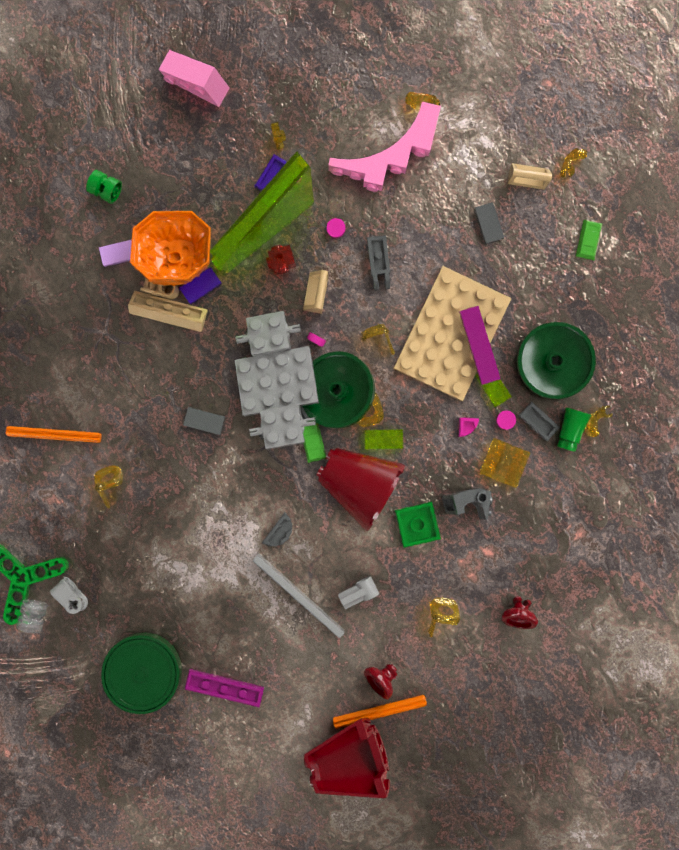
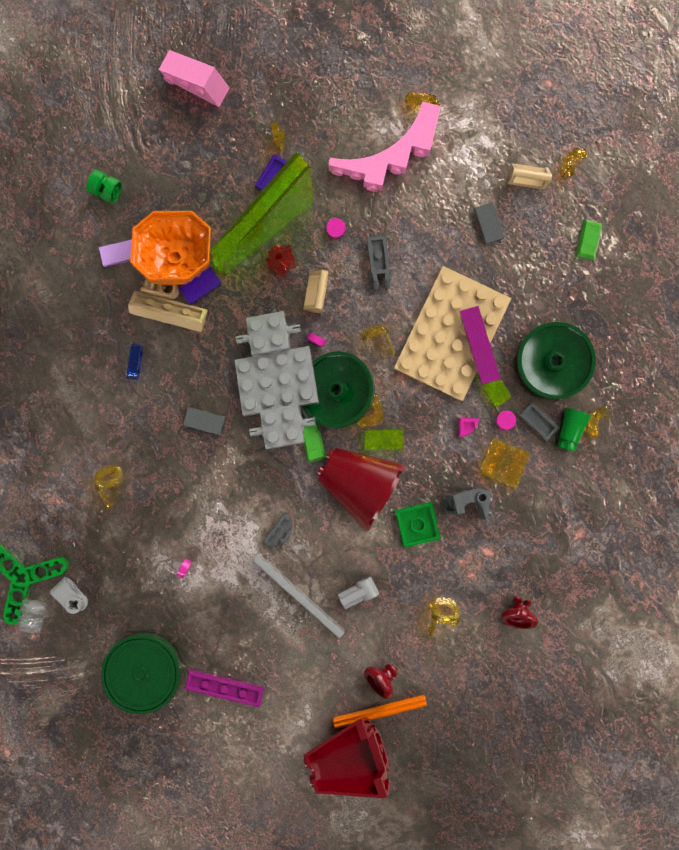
orange axle [6,426,102,443] -> none
none -> clear blue beam [127,343,144,380]
none -> dark pink tile [176,559,191,579]

